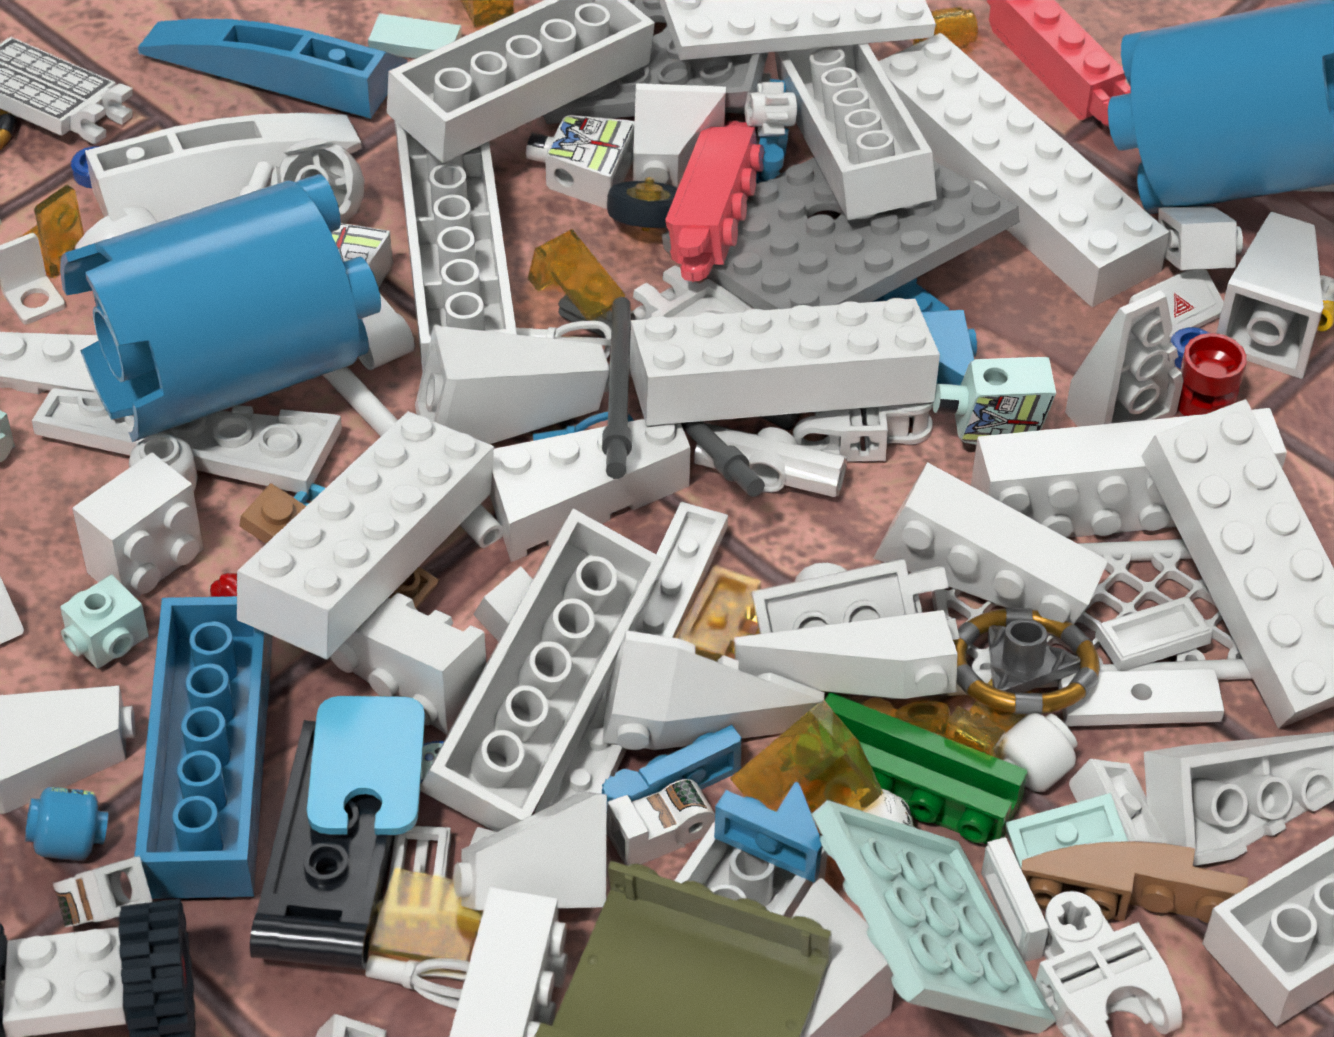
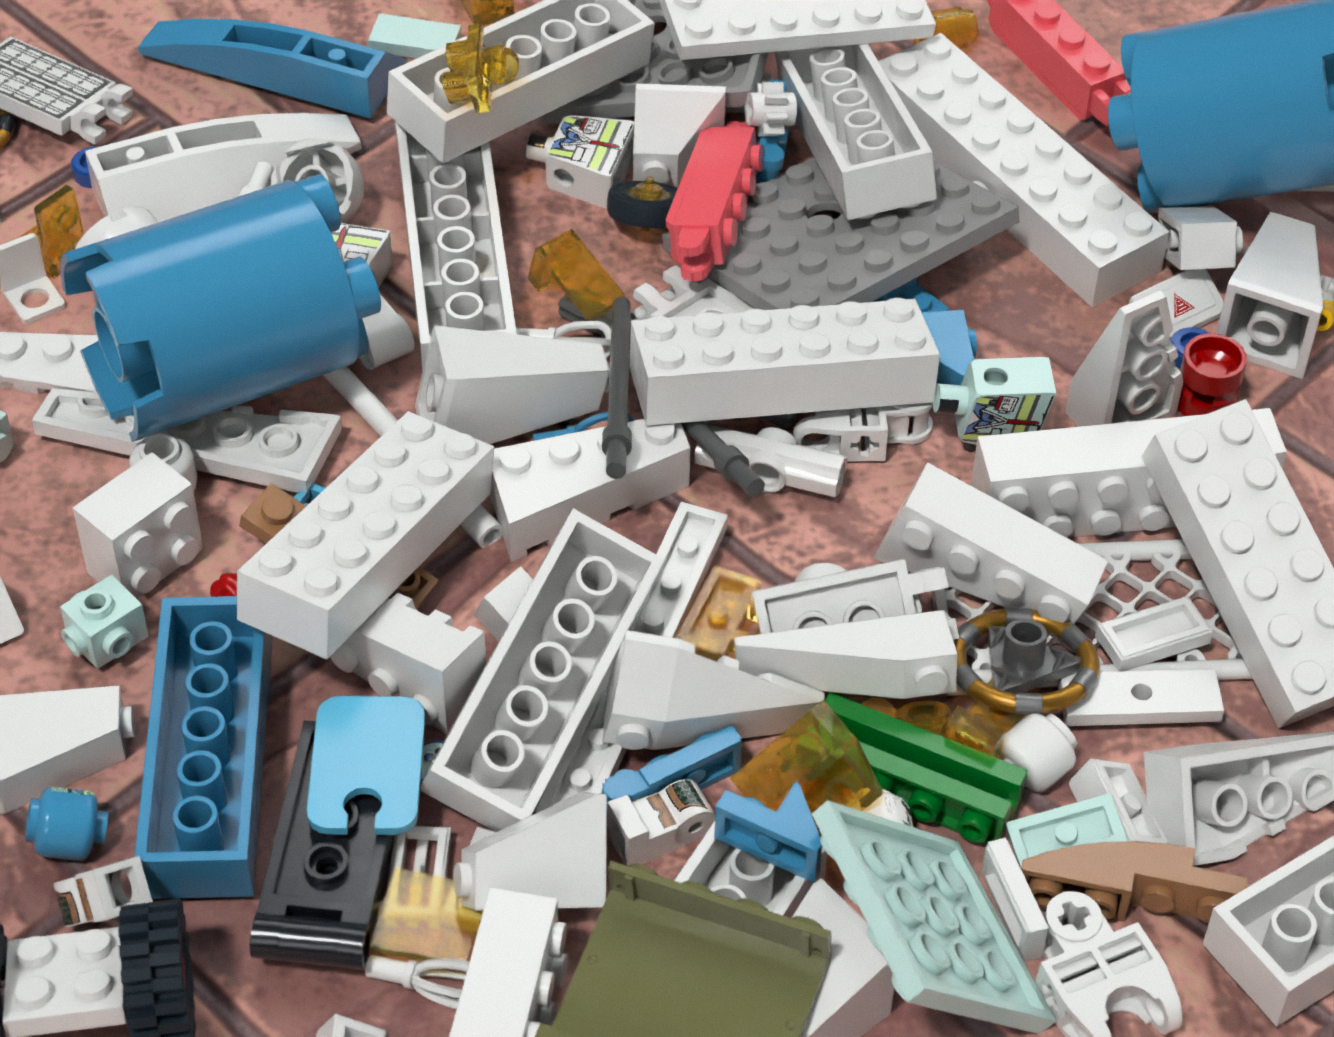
none -> clear yellow hips [442,23,519,114]

